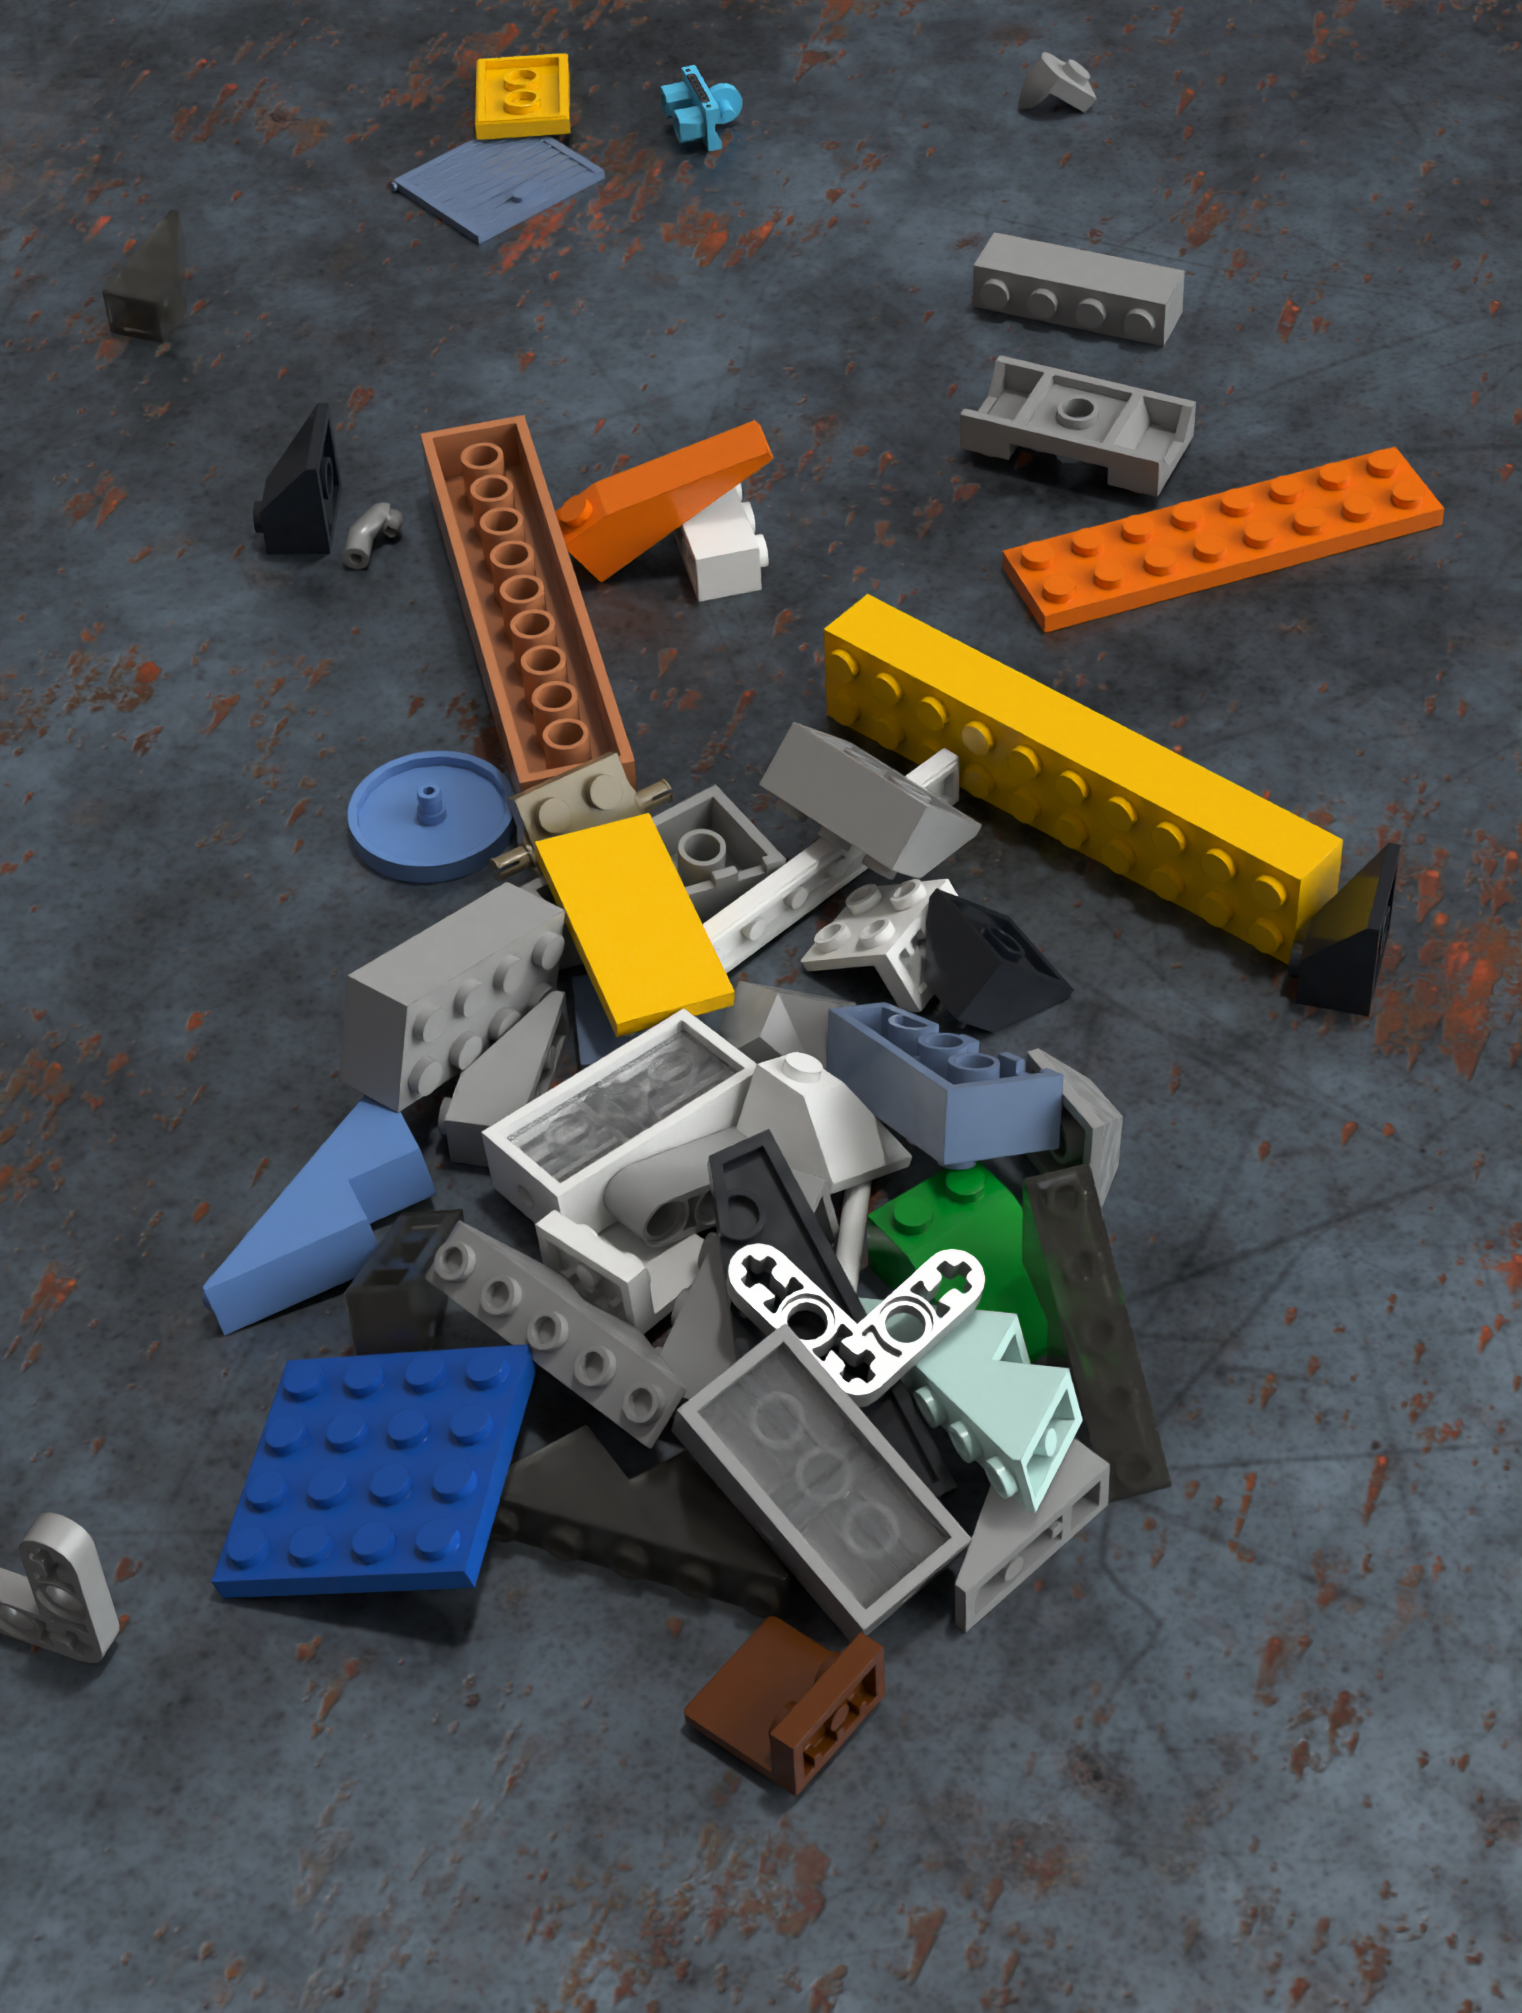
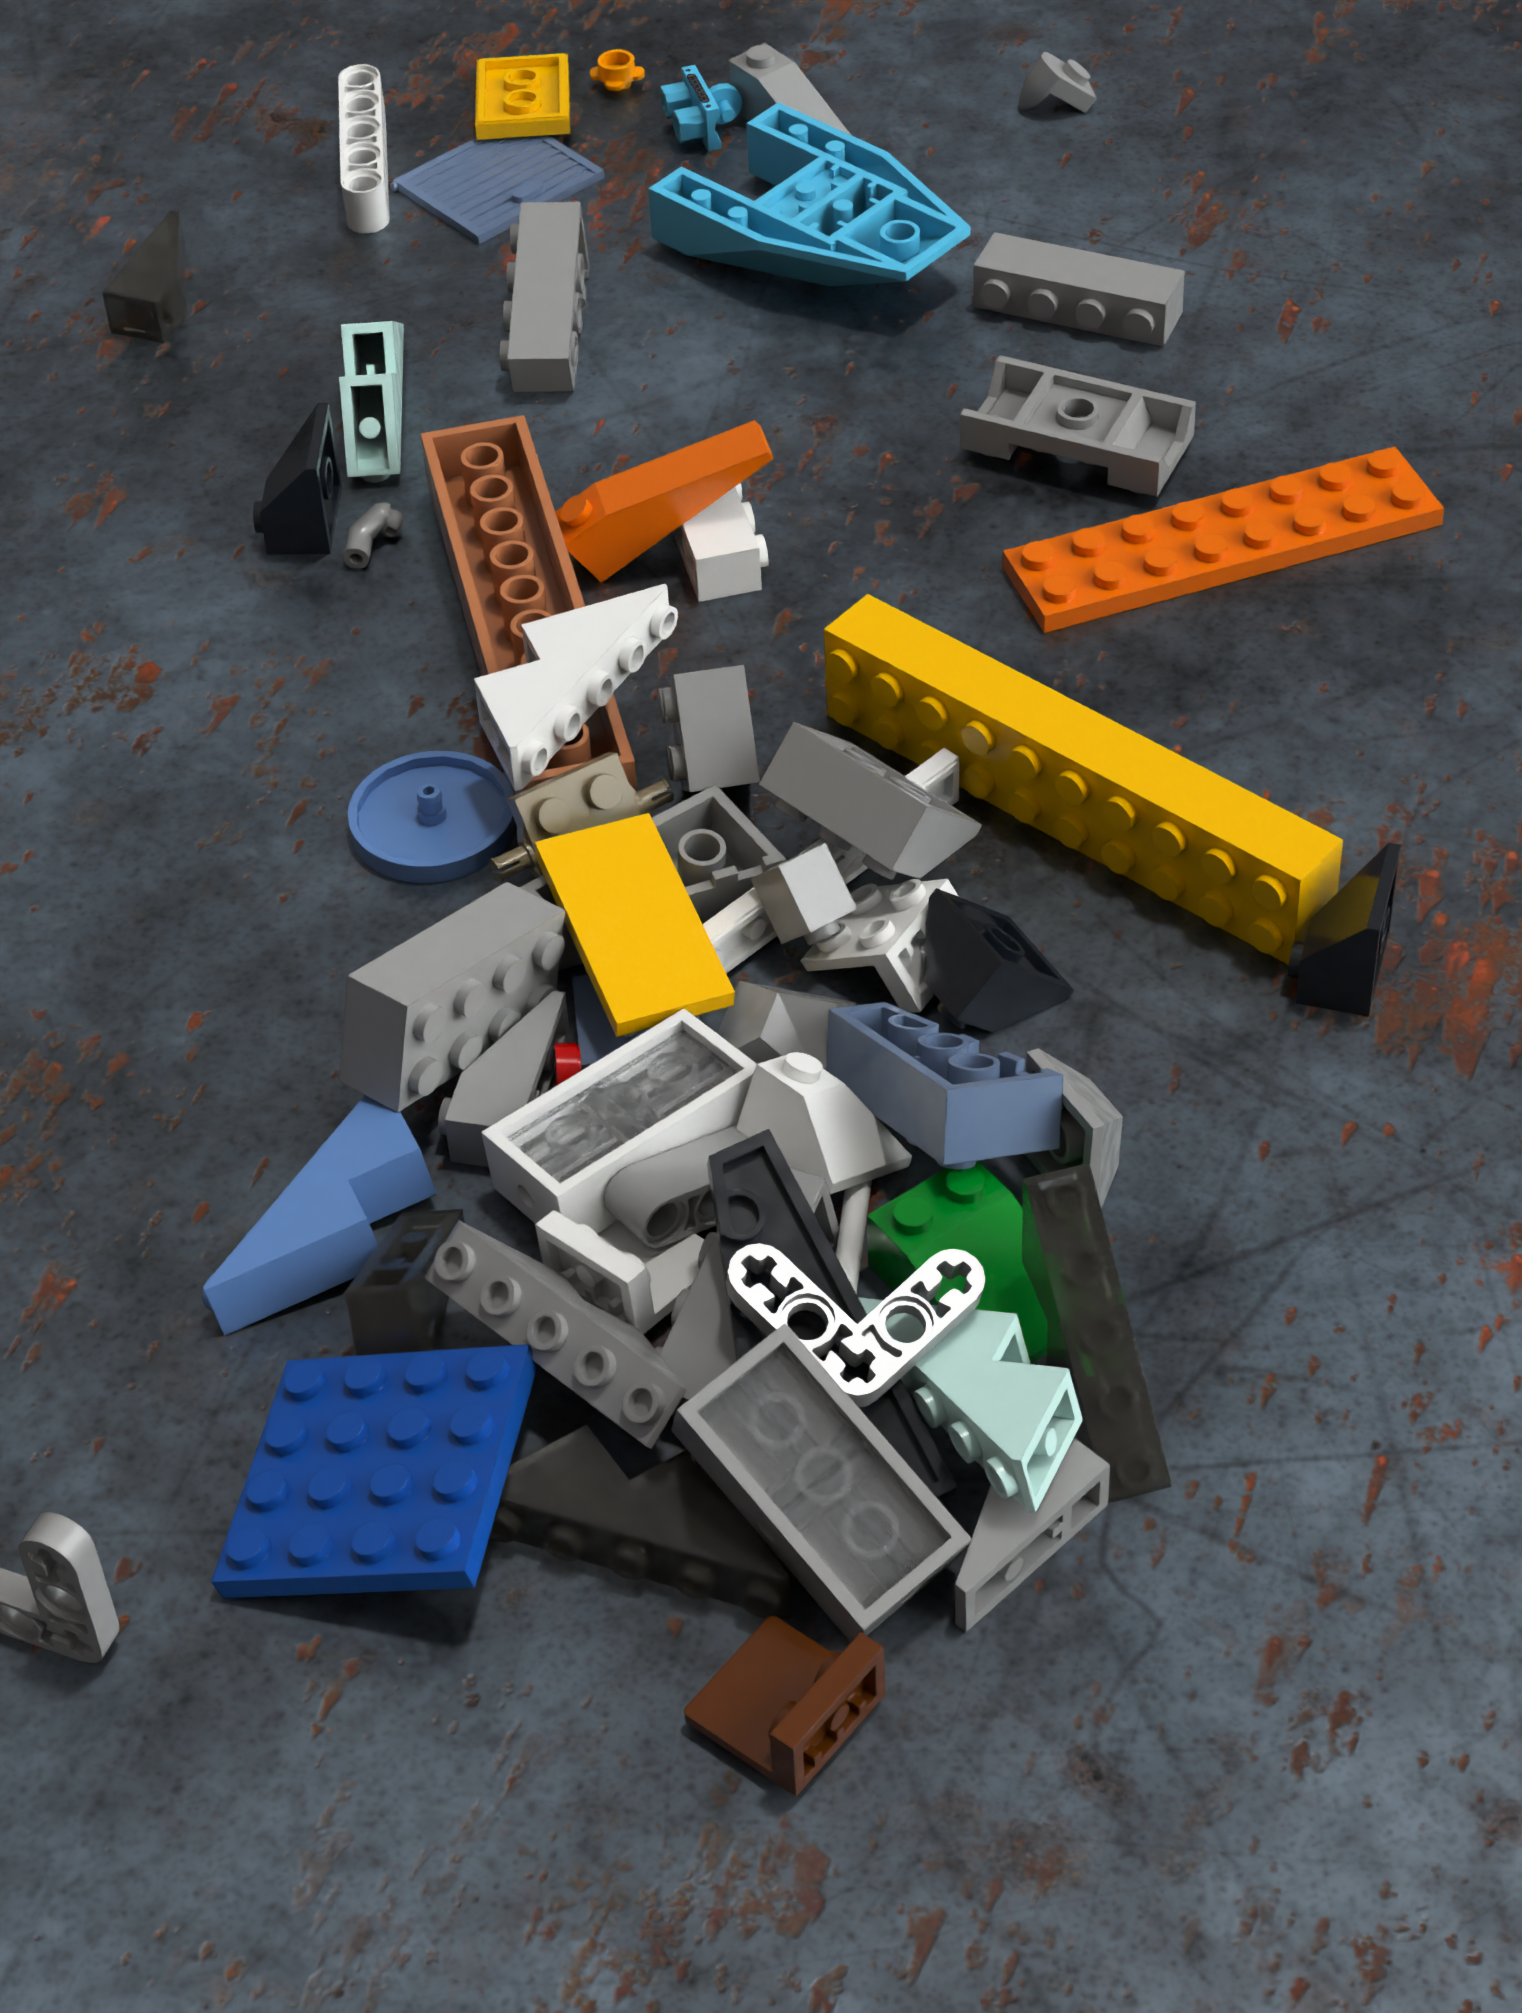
none -> white beam [338,64,390,234]
none -> light aqua slope [339,321,404,483]
none -> white slope [474,584,678,791]
none -> light grey wedge [500,202,590,392]
none -> red tile [554,1042,582,1086]
none -> light orange plate [589,49,645,91]
none -> medium azure wedge [648,102,971,286]
none -> light grey brick [658,665,760,792]
none -> light grey slope [728,43,851,135]
none -> brick [750,843,857,946]

